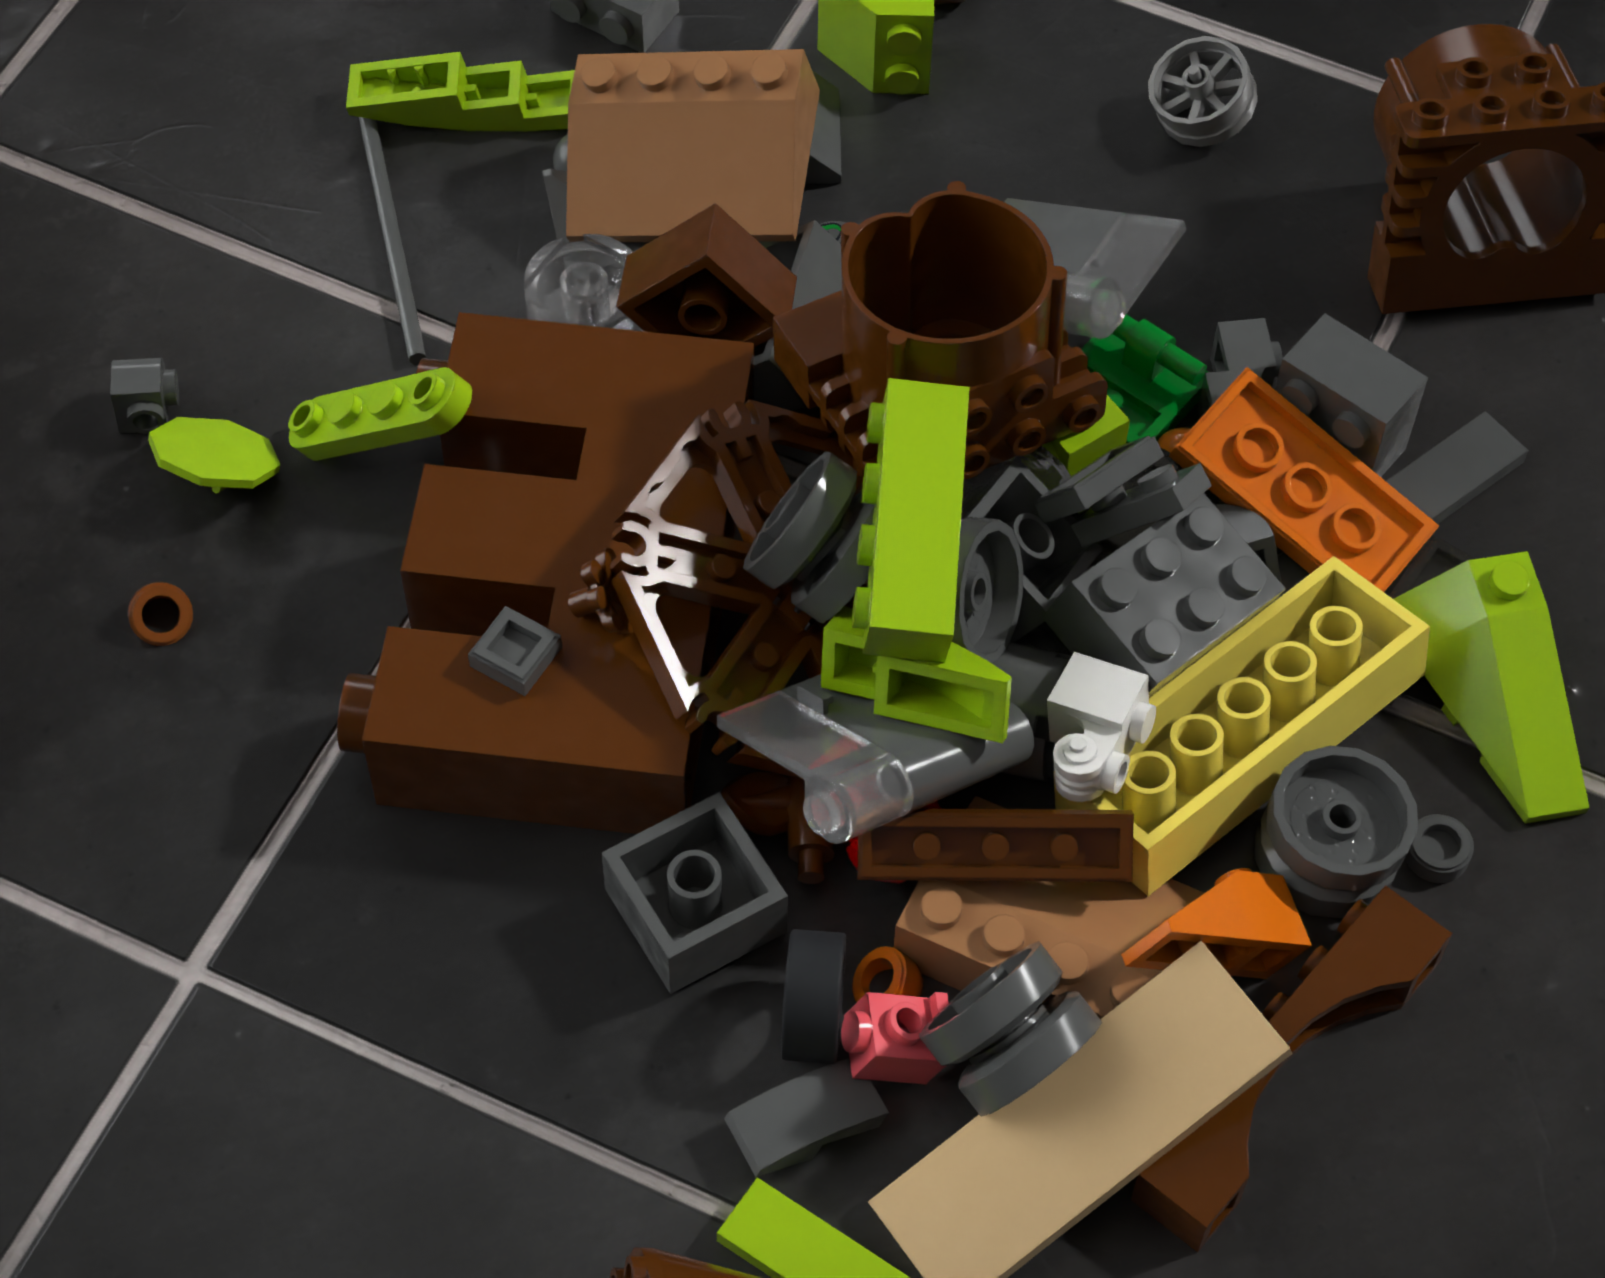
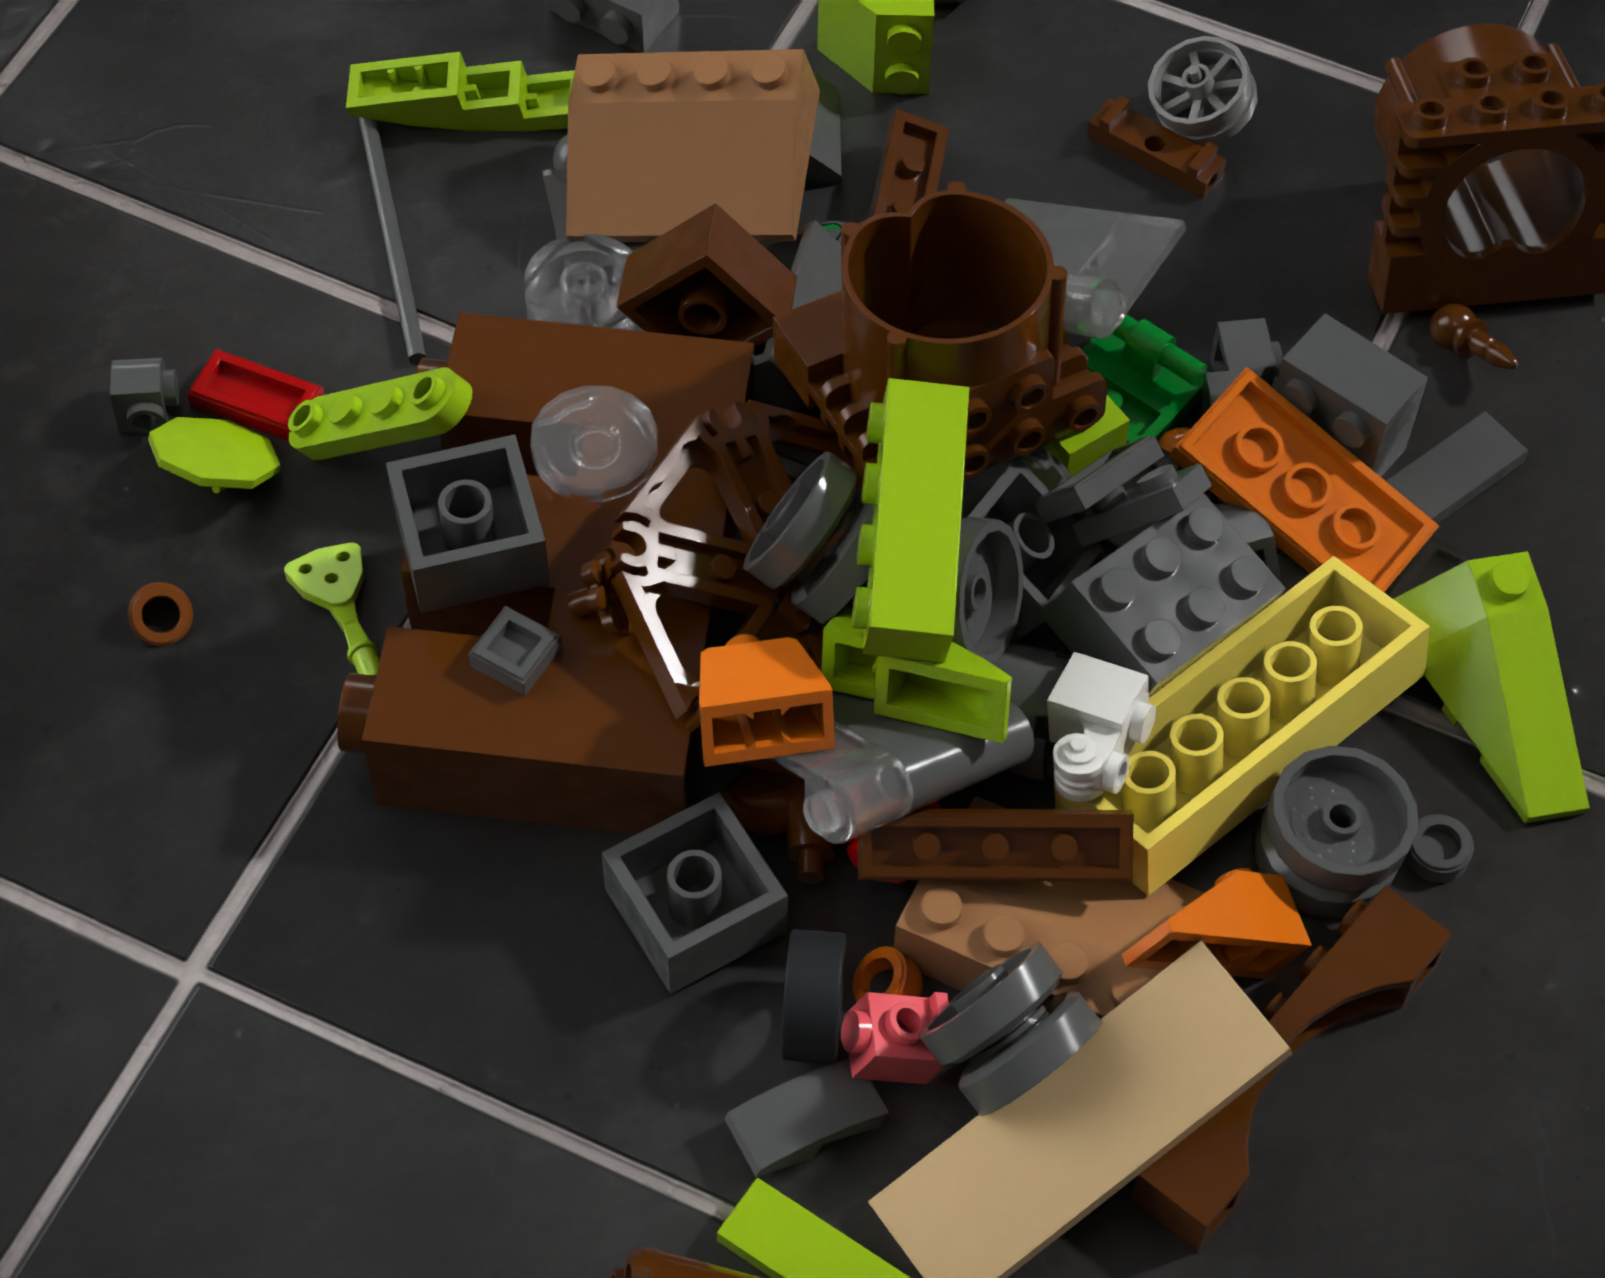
none -> red tile [187,349,325,442]
none -> lime piece [284,542,380,676]
none -> dark grey brick [386,435,550,614]
none -> clear tile [530,385,658,502]
none -> orange torso [699,634,835,767]
none -> reddish brown plate [868,109,950,218]
none -> reddish brown piece [1087,95,1226,198]
none -> reddish brown bar [1429,303,1518,369]

